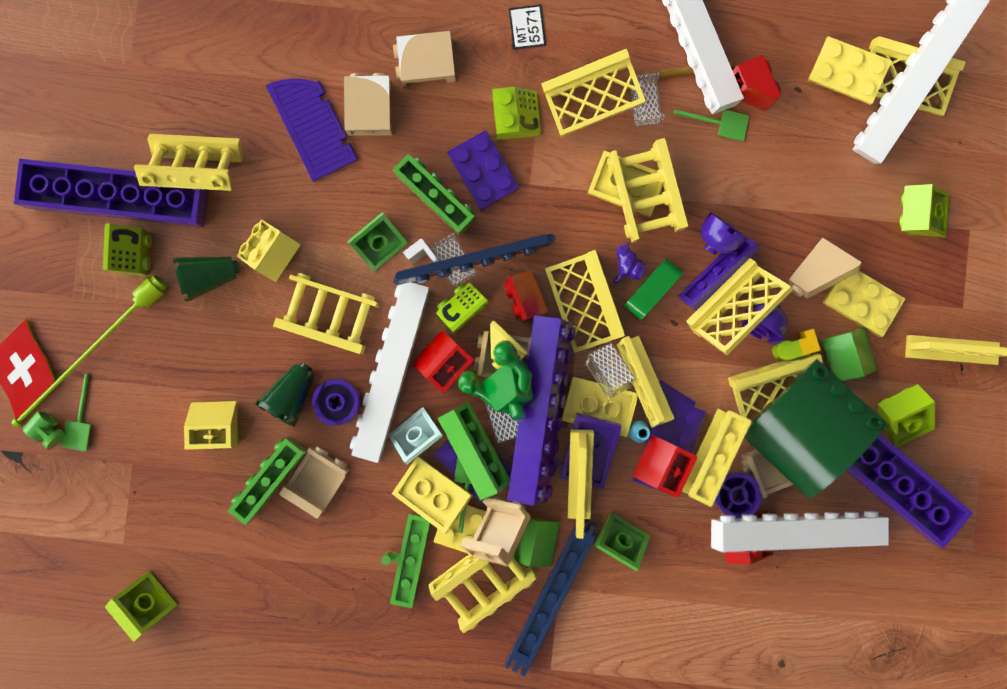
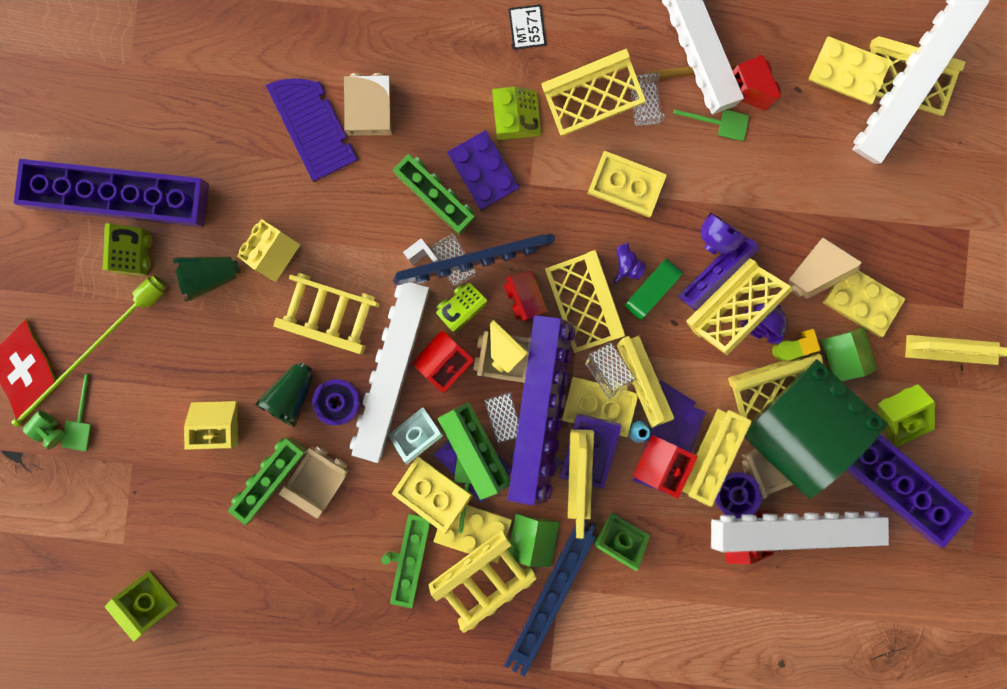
light yellow fence [134,134,243,191] -> none
bright green slope [347,212,408,271] -> none
tan panel [393,31,456,87] -> none
green torso [458,340,533,421] -> none
tan panel [460,497,531,566] -> none
light yellow fence [607,138,688,243] -> none
slope [900,184,950,237] -> none

